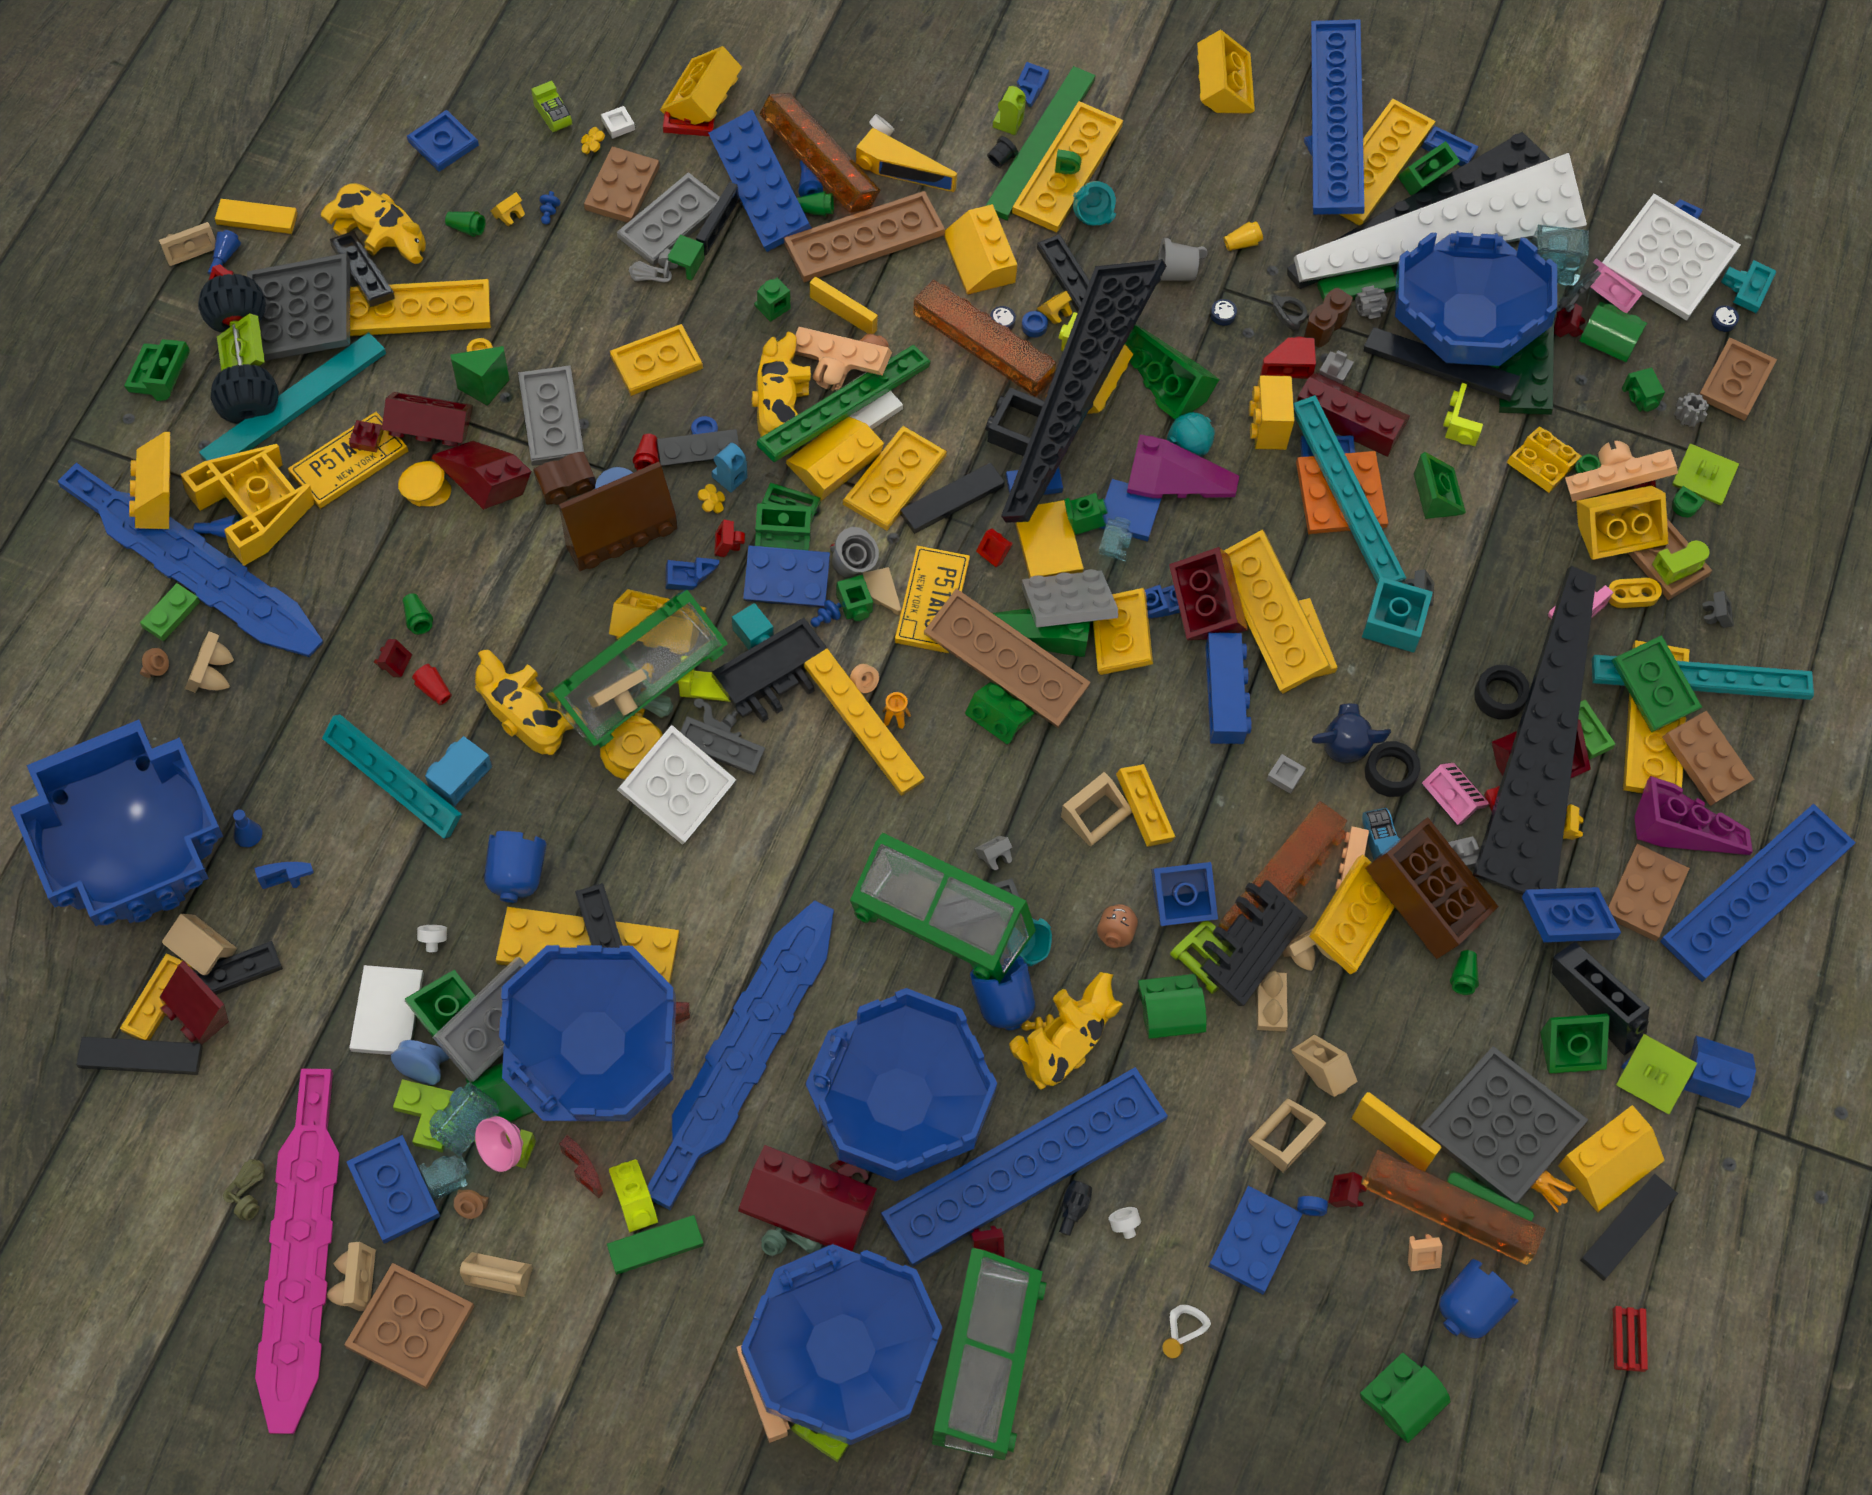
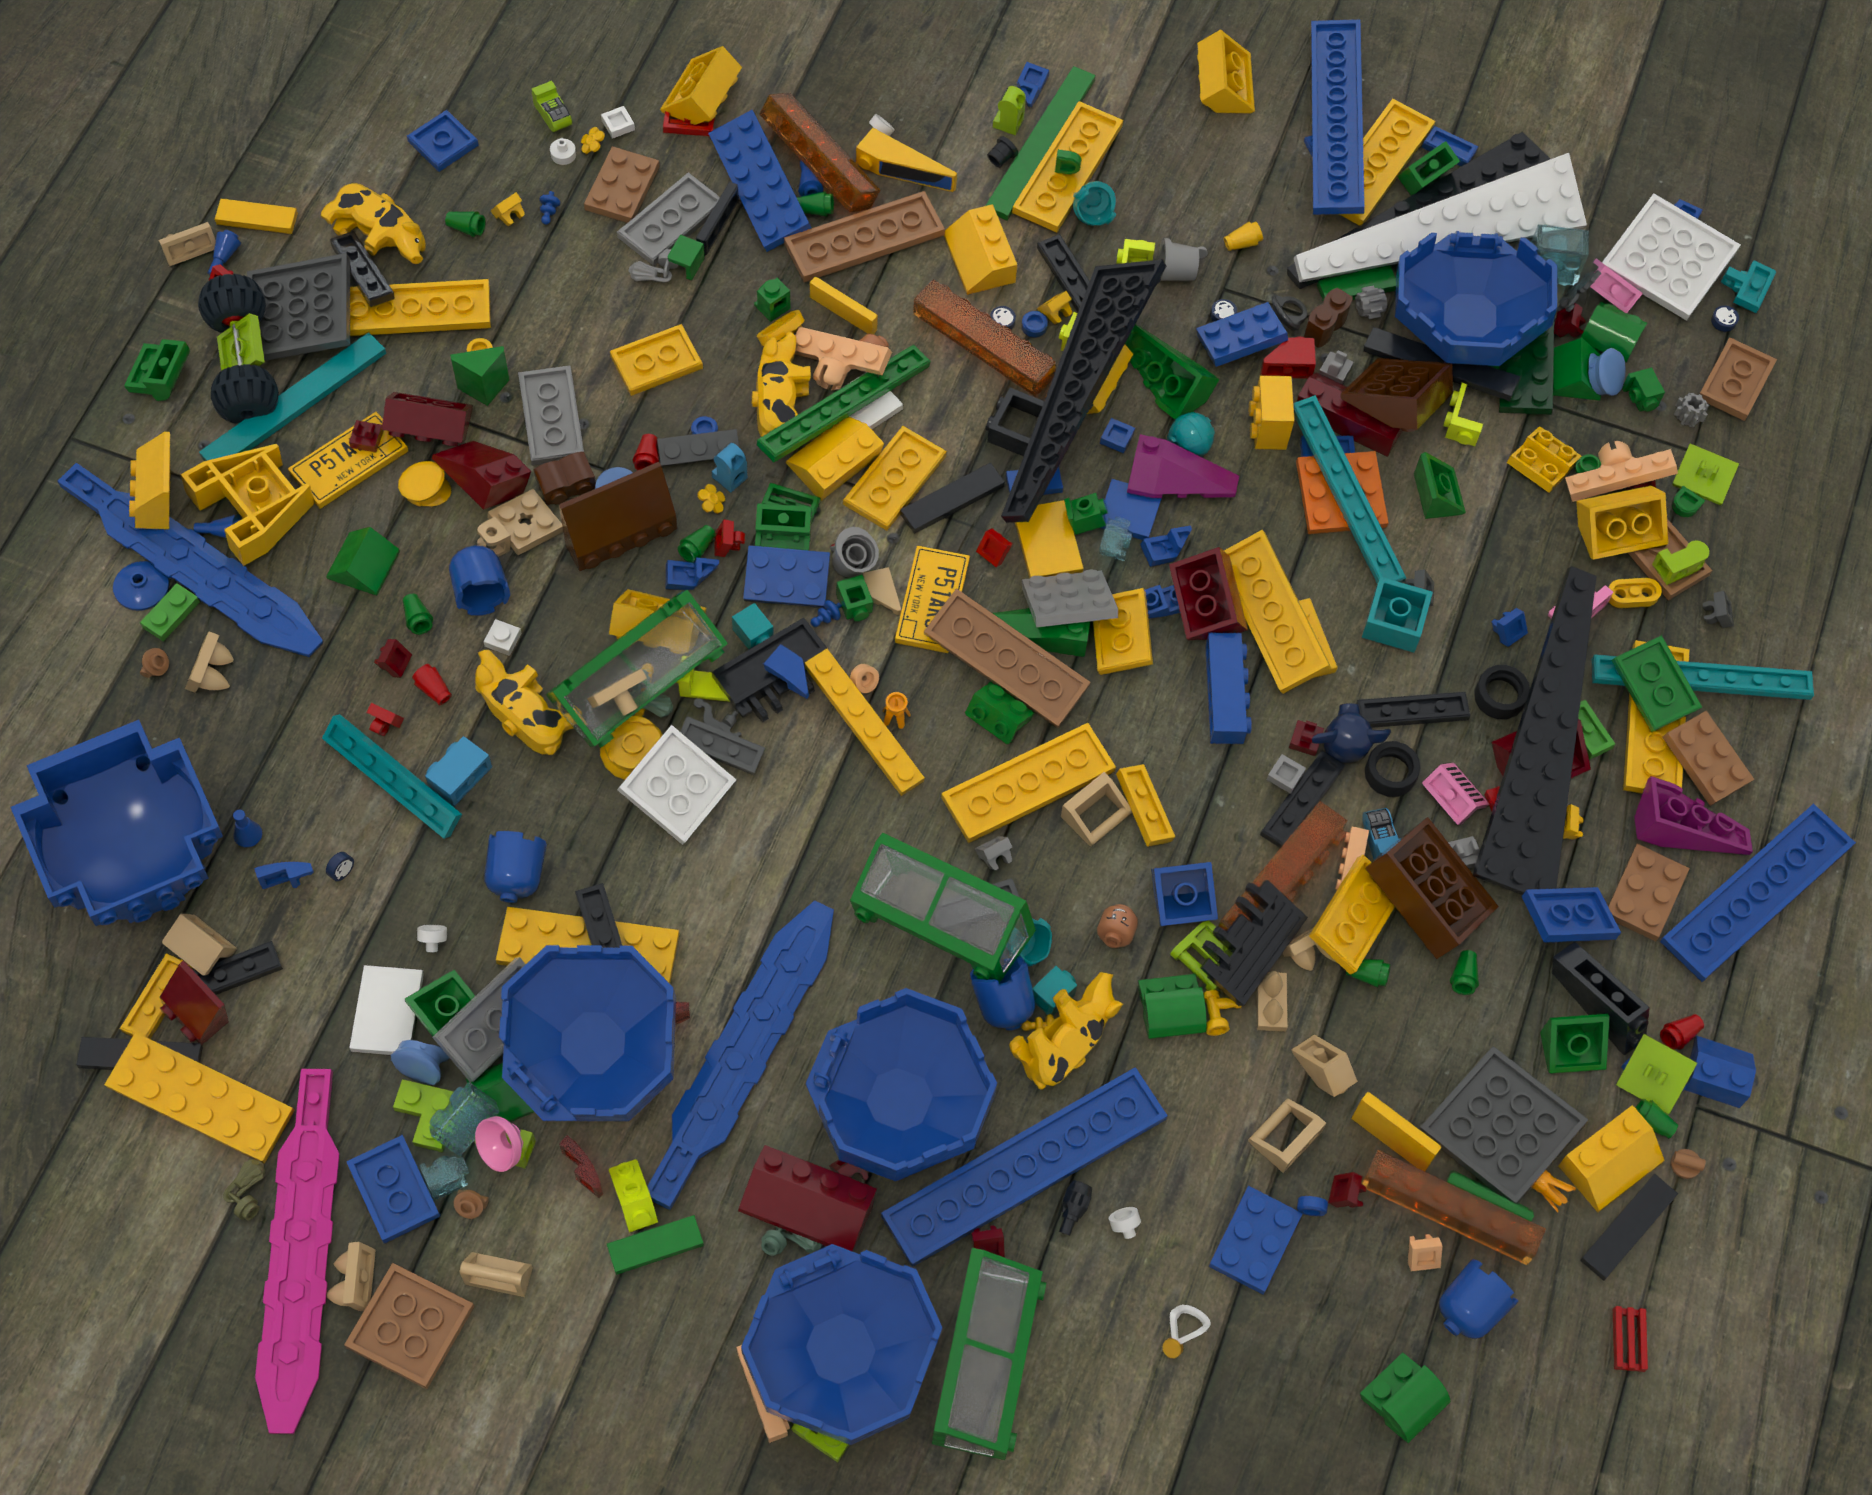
none -> yellow plate [104,1032,295,1164]
none -> blue dish [113,561,169,611]
none -> green slope [326,527,400,596]
none -> tile [326,852,354,881]
none -> red tile [366,703,404,736]
none -> blue cylinder [449,545,510,615]
none -> tan plate [477,489,563,557]
none -> white plate [483,619,522,656]
none -> white tile [550,138,576,165]
none -> green cone [678,525,716,562]
none -> yellow plate [757,310,805,346]
none -> blue slope [764,644,809,699]
none -> yellow plate [941,723,1116,843]
none -> teal brick [1033,966,1077,1016]
none -> blue plate [1100,418,1135,453]
none -> neon yellow bracket [1116,239,1155,264]
none -> blue slope [1140,526,1192,567]
none -> blue plate [1196,302,1288,367]
none -> yellow piece [1203,990,1242,1036]
none -> black tile [1260,750,1345,850]
none -> dark red tile [1289,720,1324,756]
none -> reddish brown slope [1340,358,1453,432]
none -> green cone [1346,959,1391,988]
none -> black tile [1356,692,1470,728]
none -> blue tile [1492,608,1528,647]
none -> green slope [1553,337,1601,401]
none -> medium blue piece [1588,348,1625,396]
none -> green cone [1635,1099,1678,1139]
none -> red cone [1660,1014,1704,1050]
none -> medium nougat plate [1671,1149,1706,1179]

